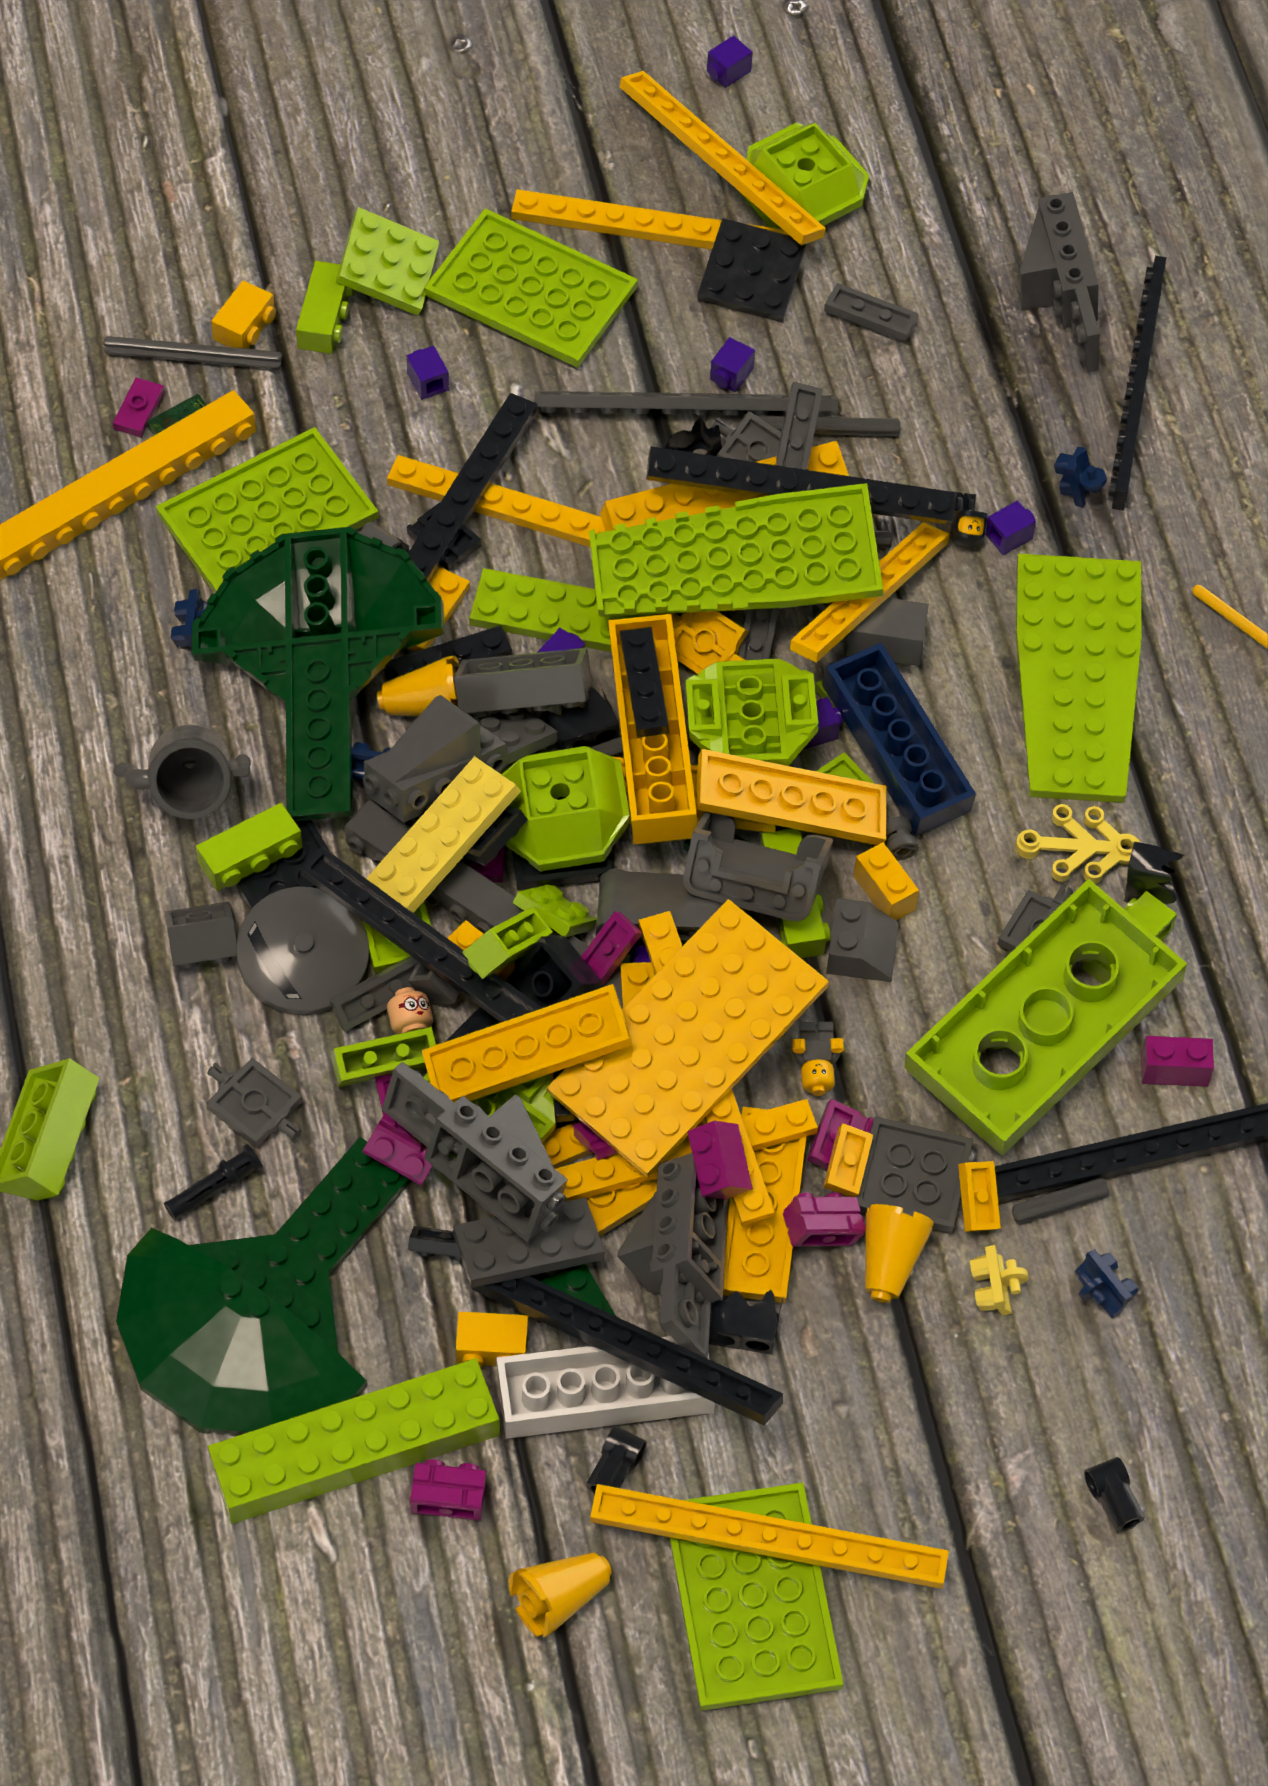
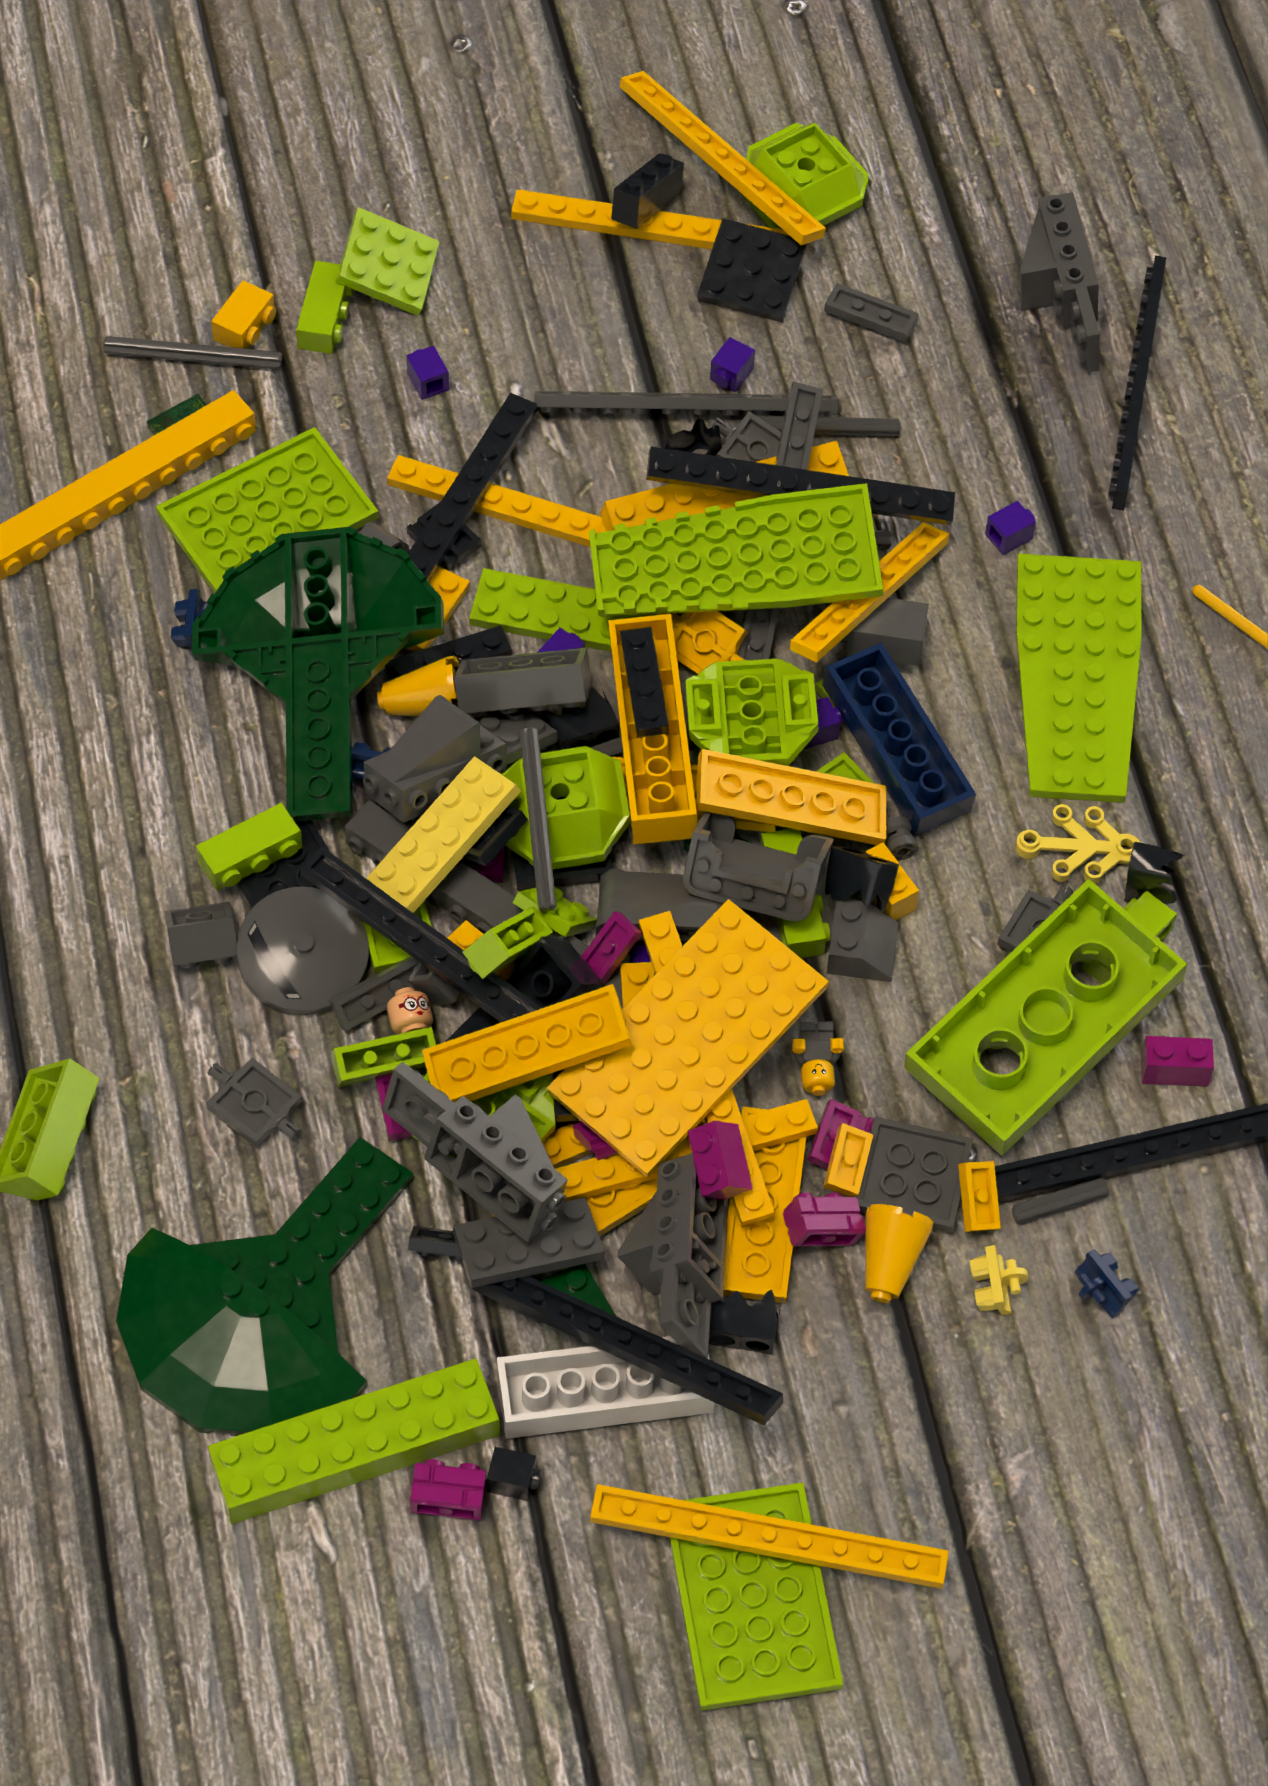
magenta plate [113,377,165,438] -> none
dark grey piece [113,725,251,819] -> none
black pin [163,1144,263,1221] -> none
magenta brick [362,1114,433,1185] -> none
lime plate [424,208,638,368] -> none
yellow brick [456,1311,528,1367] -> none
yellow cone [508,1552,612,1637] -> none
black piece [586,1426,647,1495] -> none
dark purple brick [707,35,753,88] -> none
black piece [950,491,988,547] -> none
dark blue hips [1054,447,1107,507] -> none
black piece [1084,1457,1145,1532] -> none
none -> black brick [487,1447,541,1501]
none -> dark grey axle [520,727,556,912]
none -> black brick [611,153,684,229]
none -> black piece [825,846,899,914]

